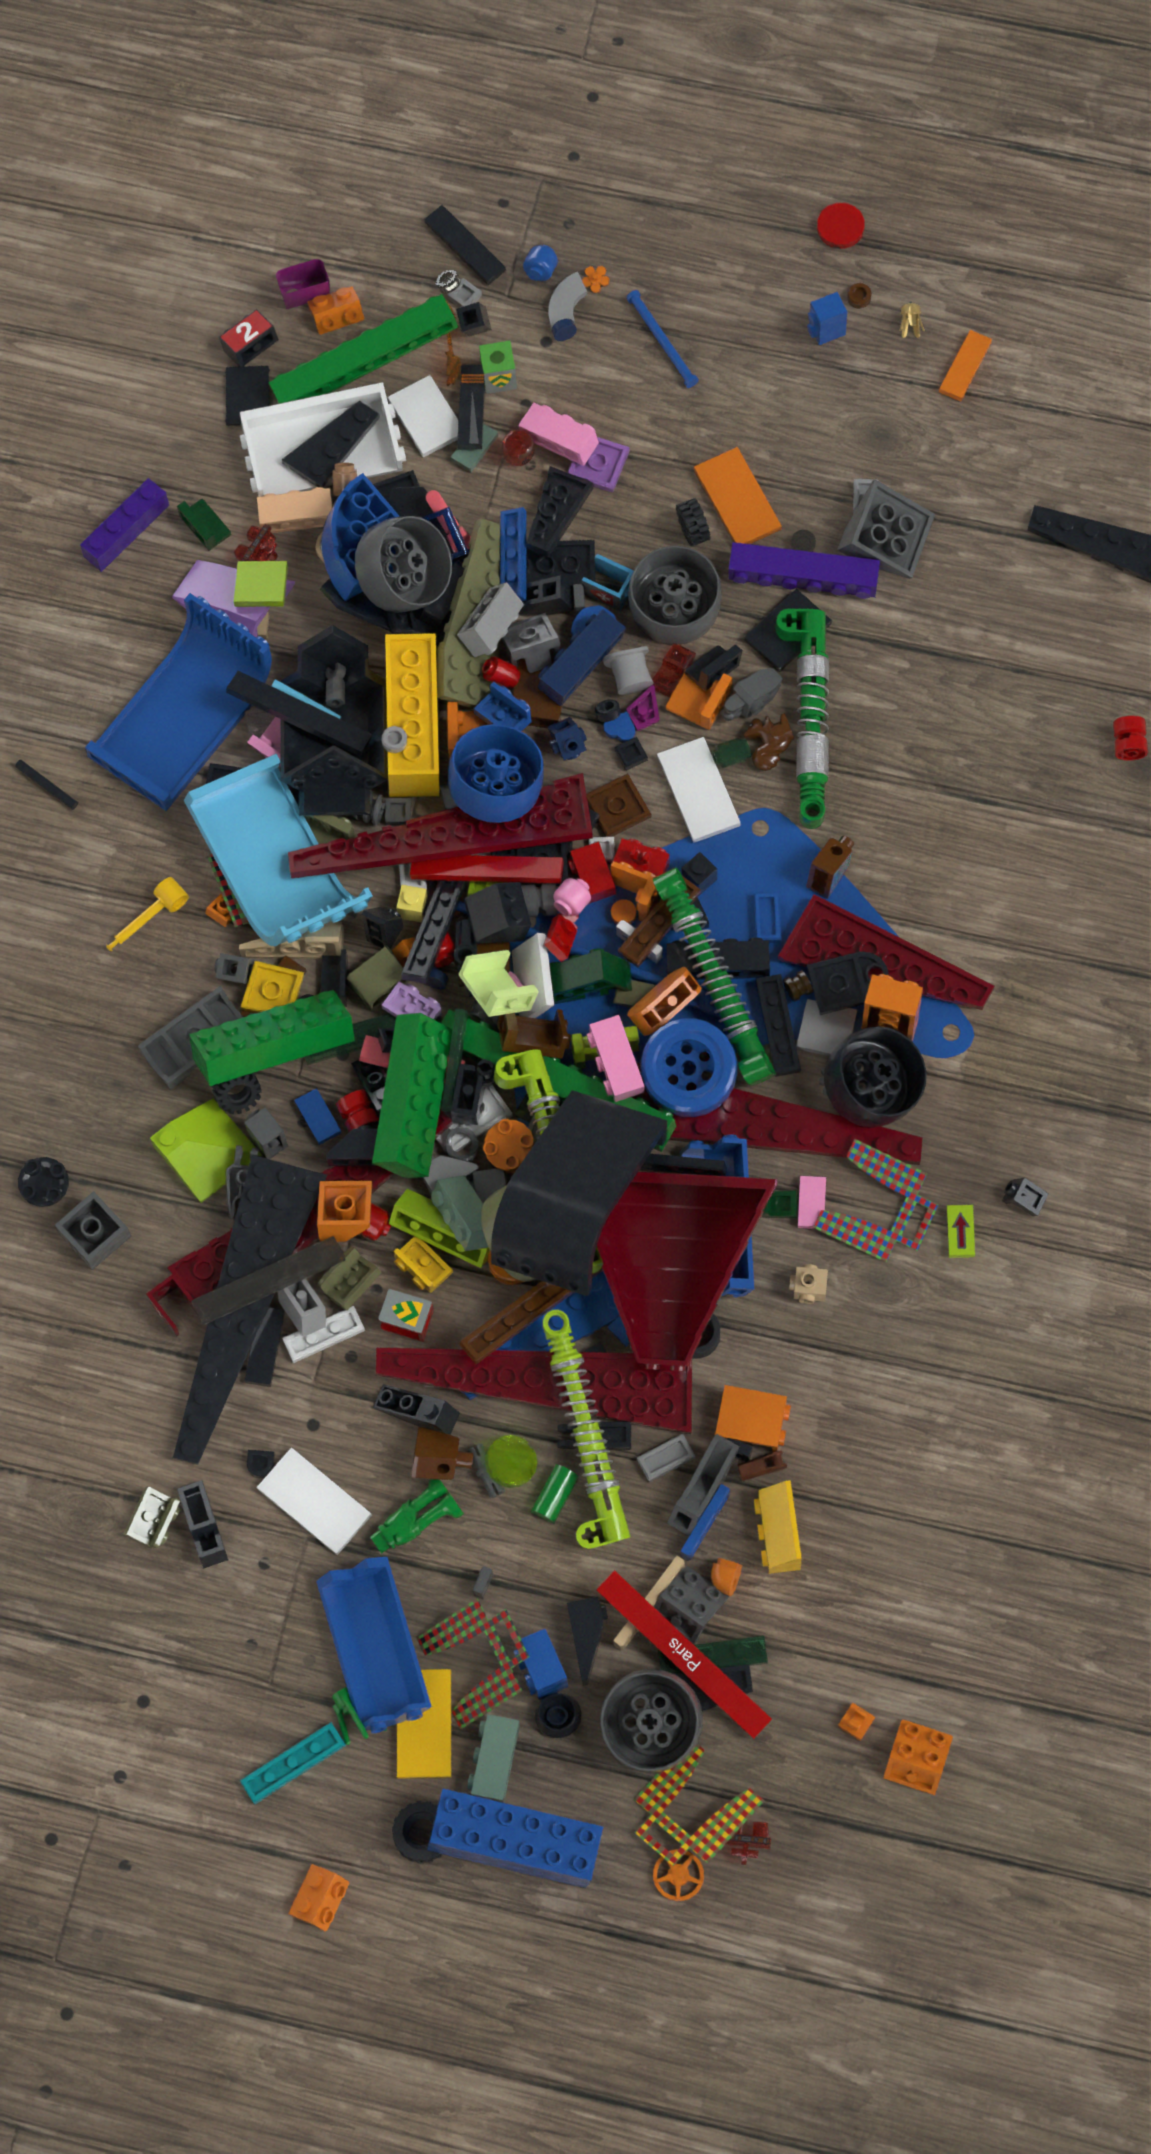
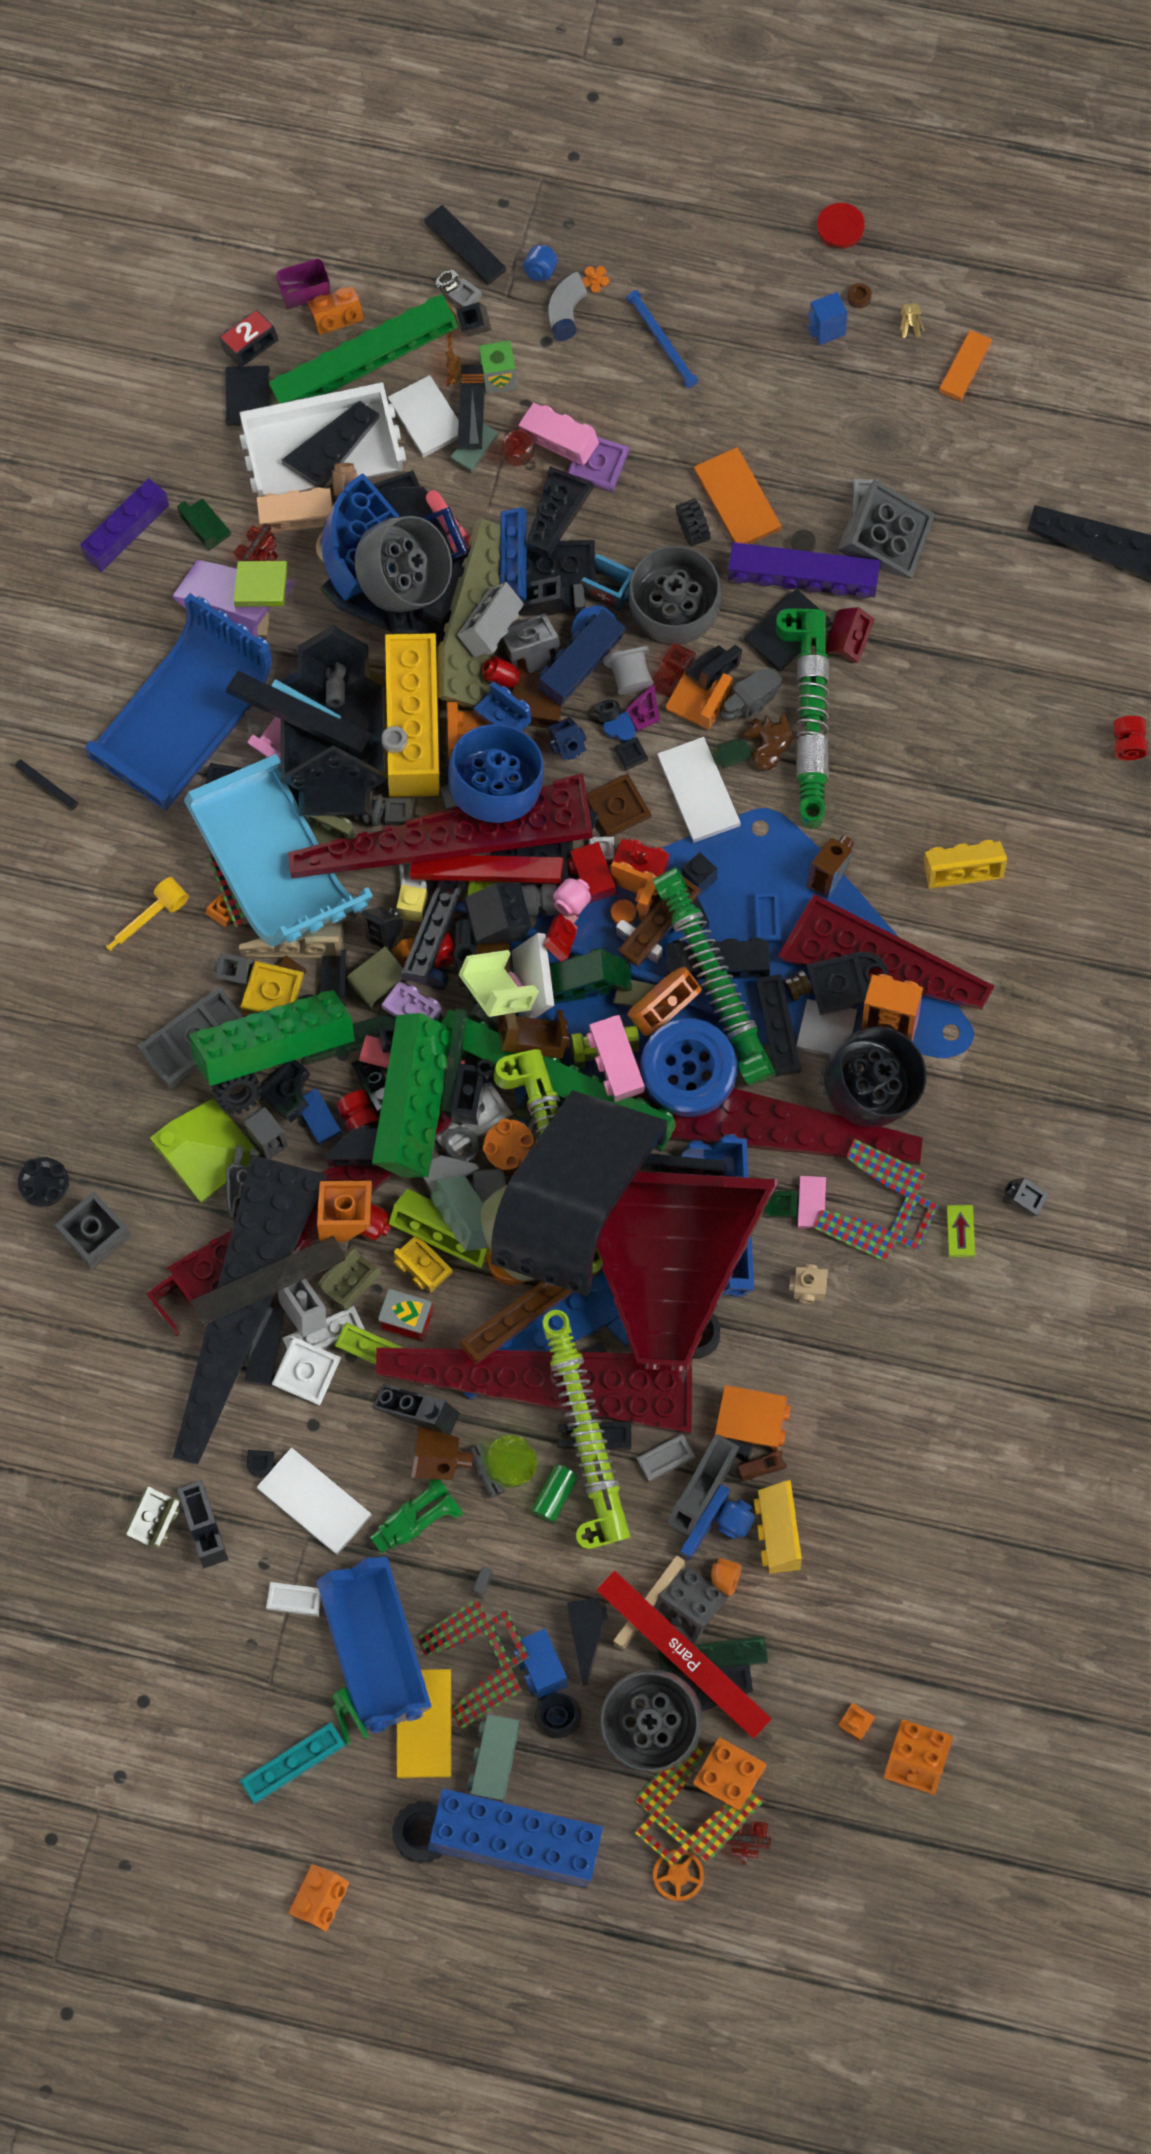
none -> black tile [259,1060,311,1123]
none -> white tile [266,1582,322,1617]
none -> white tile [272,1336,341,1406]
none -> lime tile [335,1322,403,1365]
none -> orange bracket [693,1737,767,1811]
none -> blue head [716,1499,756,1540]
none -> dark red panel [826,607,875,663]
none -> yellow slope [924,840,1007,889]

